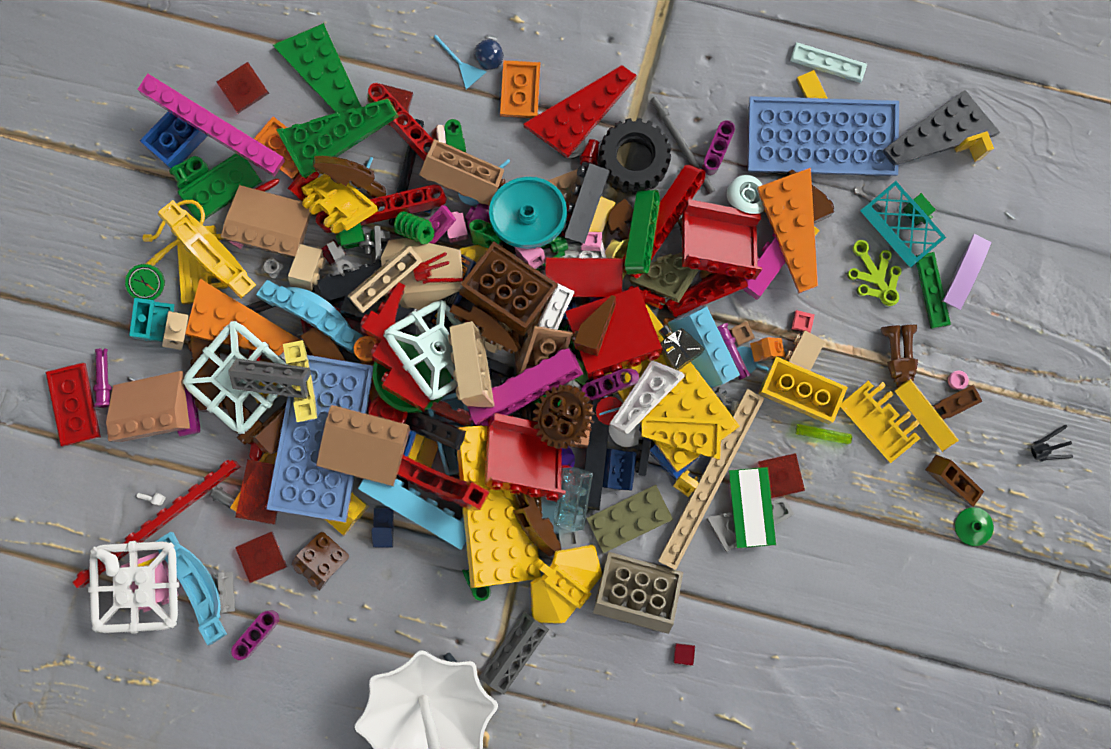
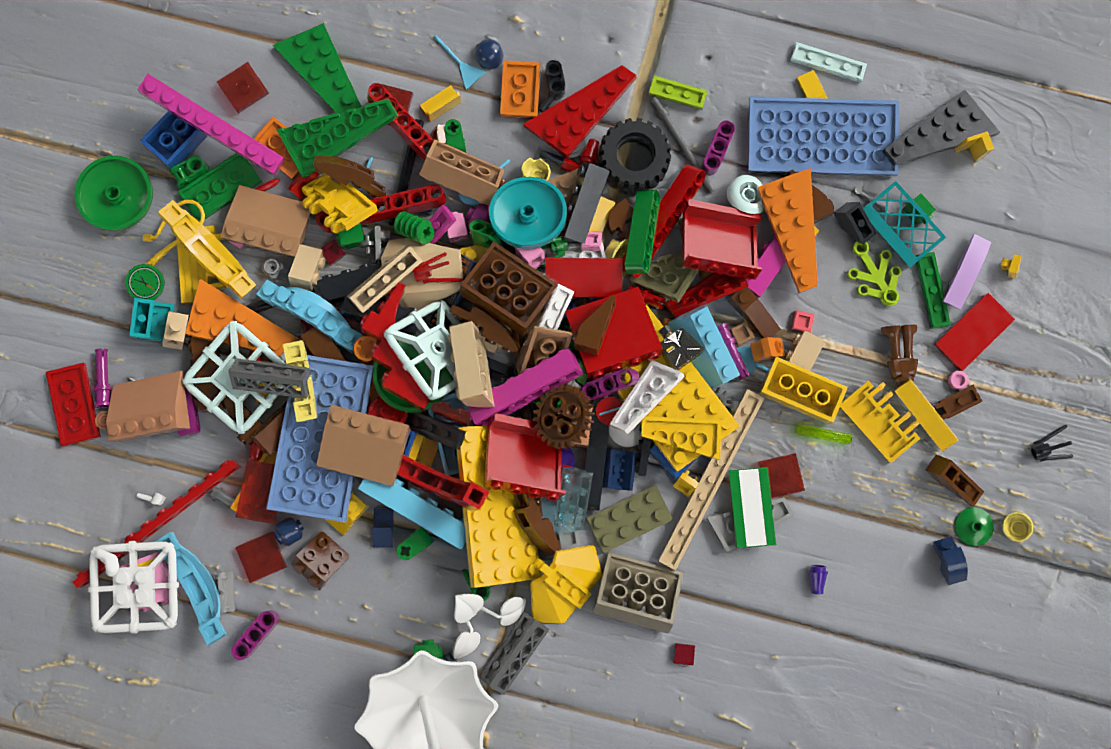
light grey plate [327,241,354,276] -> none
none -> green dish [74,156,153,231]
none -> medium nougat tile [95,411,108,431]
none -> dark blue head [273,517,304,546]
none -> green piece [397,527,434,560]
none -> green brick [414,639,443,659]
none -> yellow panel [420,85,461,122]
none -> white plant [453,594,526,659]
none -> light yellow hair [521,158,551,180]
none -> black beam [538,60,565,112]
none -> piece [540,150,581,172]
none -> lime plate [648,75,708,110]
none -> reddish brown slope [728,287,781,338]
none -> dark purple cone [808,565,828,594]
none -> black slope [833,202,877,244]
none -> dark blue brick [933,536,968,585]
none -> red tile [934,293,1015,371]
none -> yellow tile [1000,254,1022,279]
none -> light yellow hair [1002,512,1033,542]

